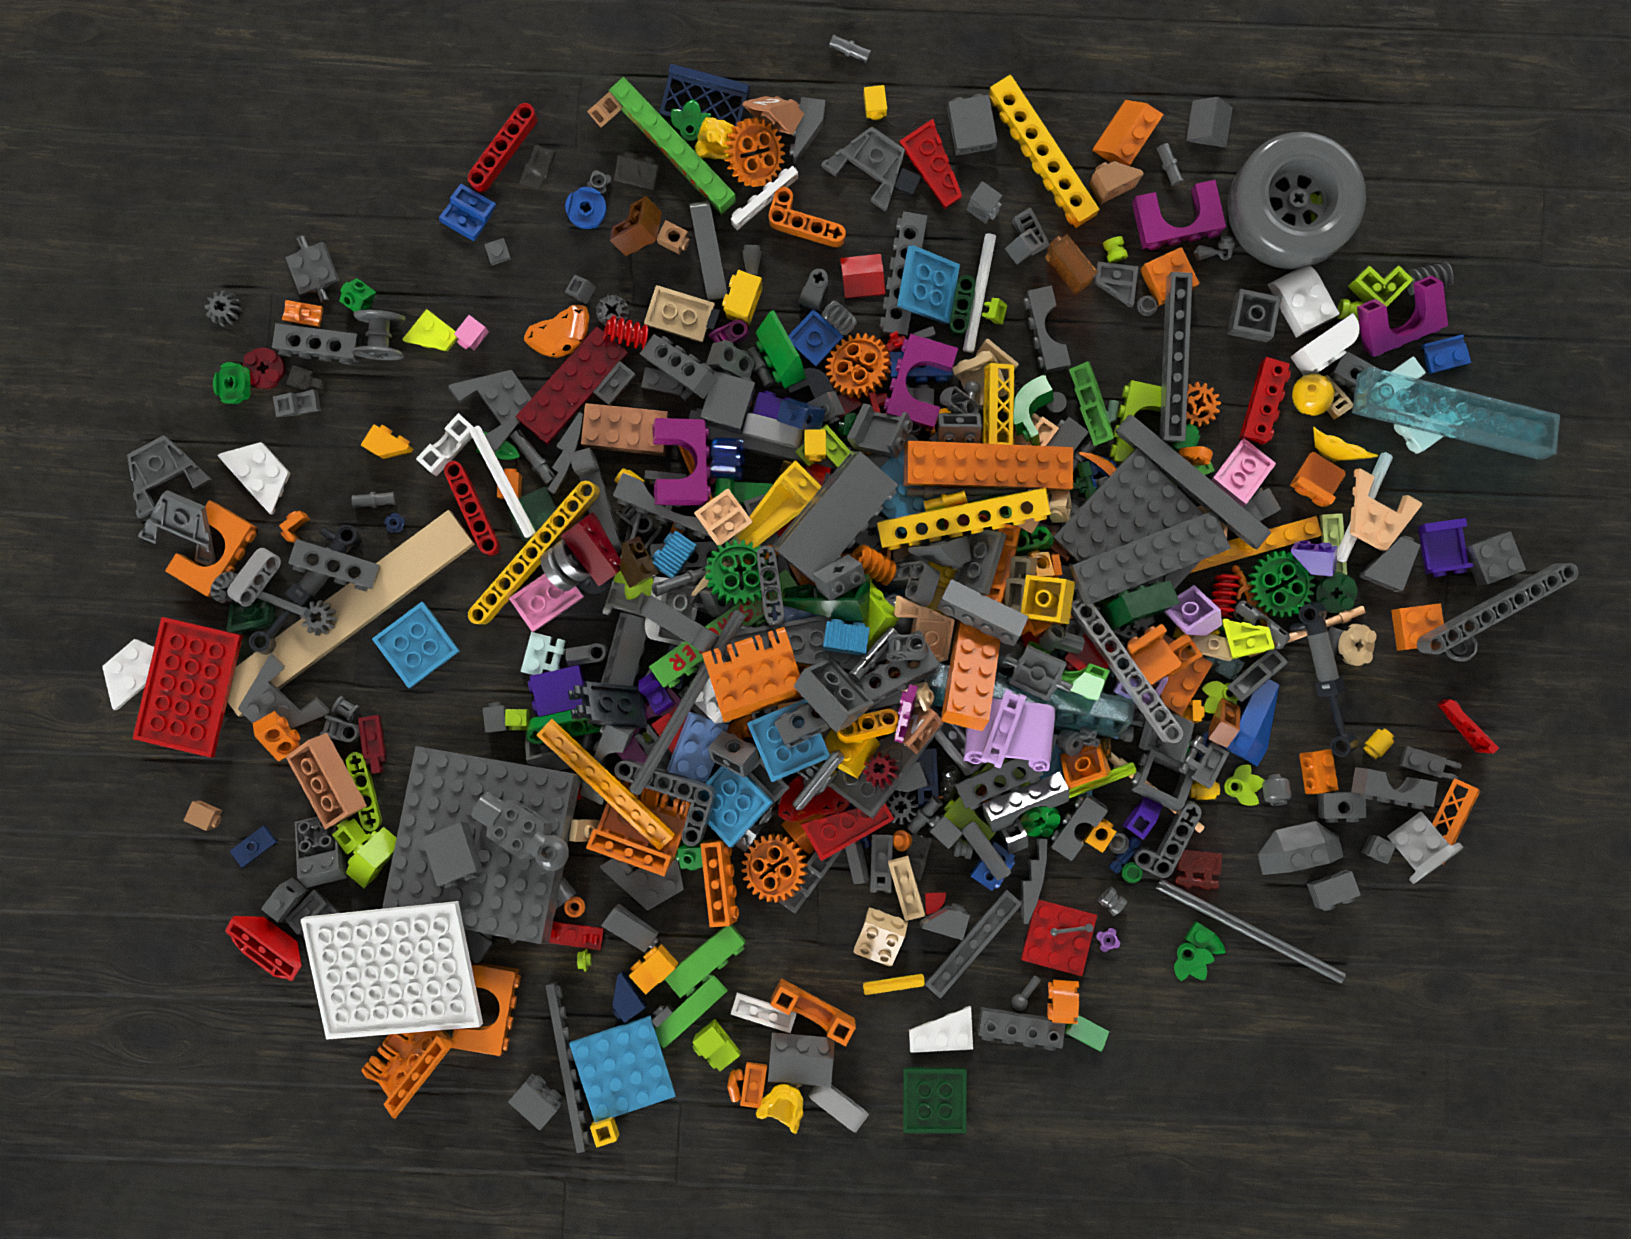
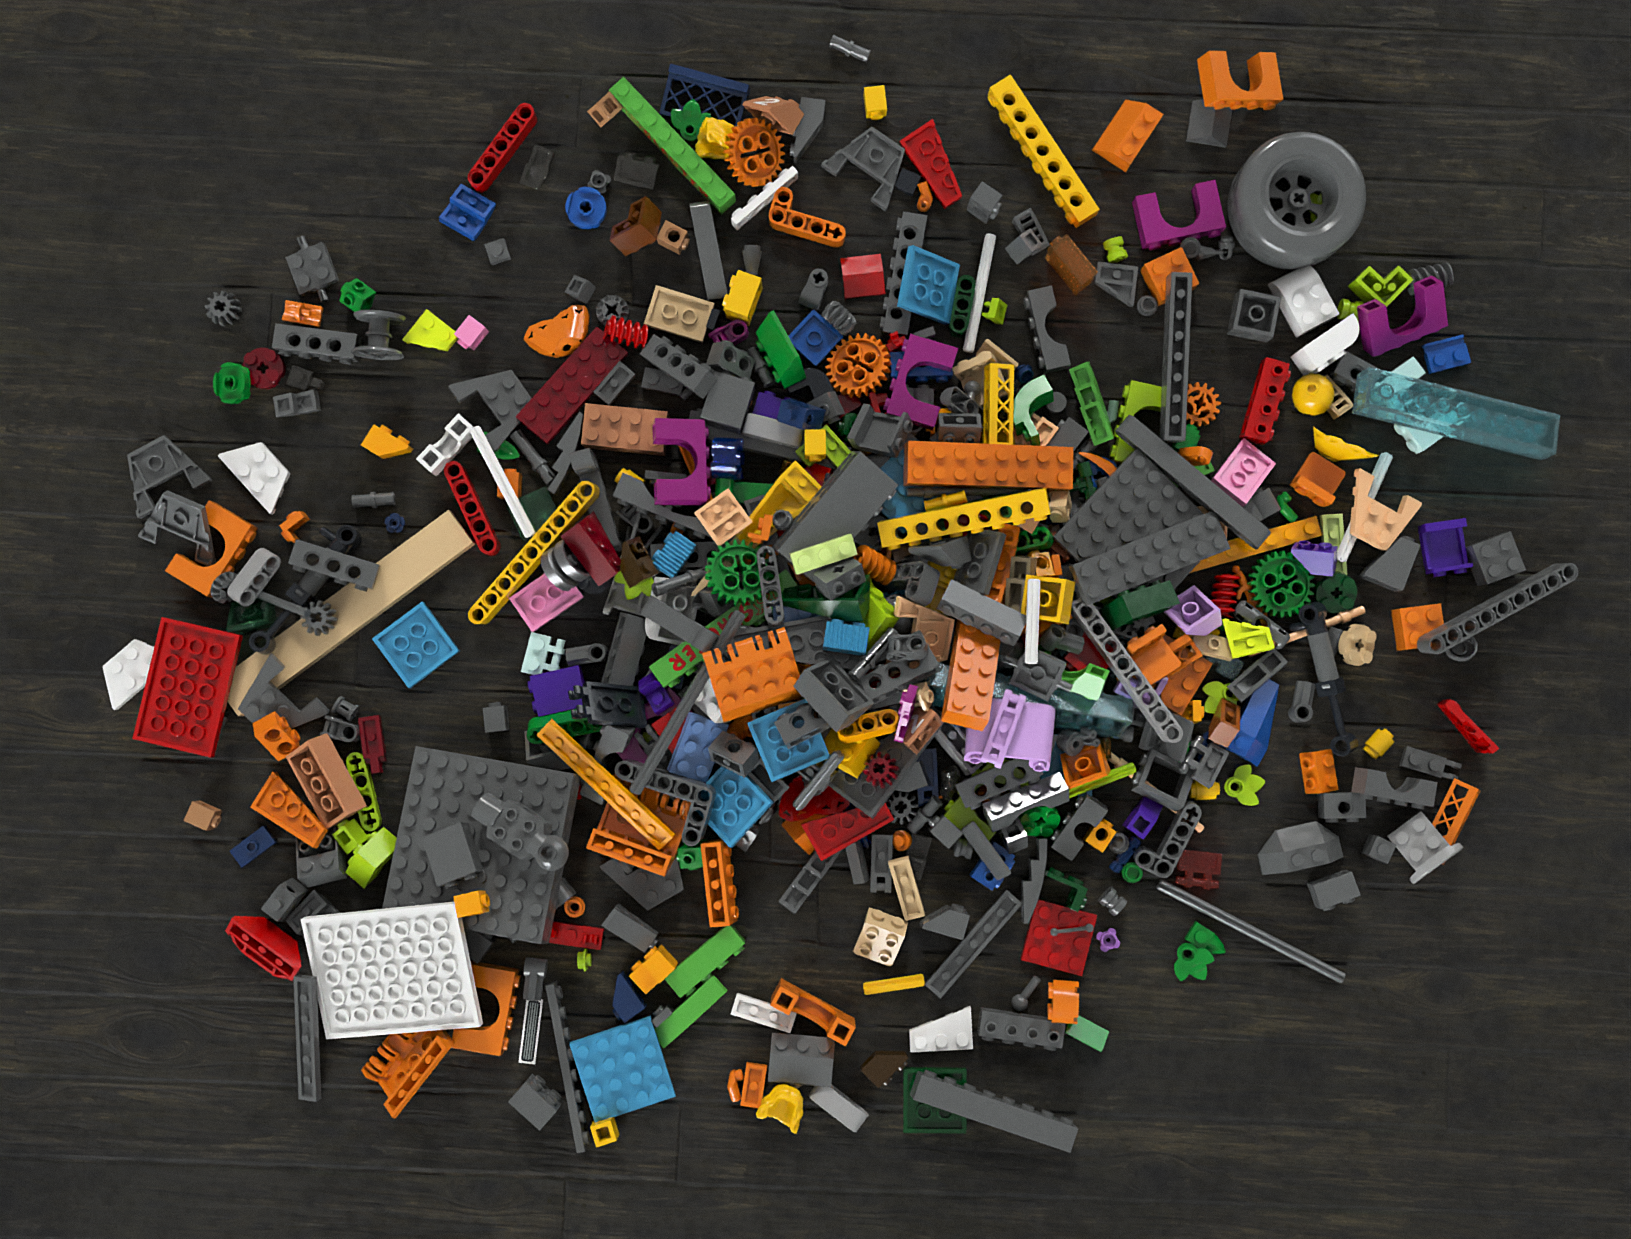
lime brick [505,709,531,730] -> none
tan plate [569,819,599,842] -> none
lime brick [692,1019,741,1071] -> none
orange gear [741,834,808,902] -> none
red tile [925,892,946,915] -> none
dark grey brick [947,94,997,156] -> none
medium nougat slope [1089,161,1144,205] -> none
dark grey pin [1157,143,1184,186] -> none
dark grey head [1262,774,1292,806] -> none
none -> orange wing [251,771,328,849]
none -> dark grey plate [293,975,321,1102]
none -> light orange brick [453,890,490,918]
none -> sticker [519,1000,543,1065]
none -> dark grey piece [523,957,548,1001]
none -> orange bracket [747,513,773,544]
none -> dark grey plate [772,510,793,531]
none -> yellowish green plate [789,534,858,575]
none -> dark brown slope [860,1051,908,1088]
none -> dark grey brick [910,1070,1078,1153]
none -> orange arm [917,181,933,212]
none -> dark blue plate [1014,365,1034,384]
none -> white axle [1025,579,1040,664]
none -> dark green bracket [1045,867,1088,912]
none -> dark grey plate [1180,237,1201,258]
none -> orange arch [1197,51,1283,110]
none -> green arm [1276,492,1298,523]
none -> dark grey piece [1288,681,1315,723]

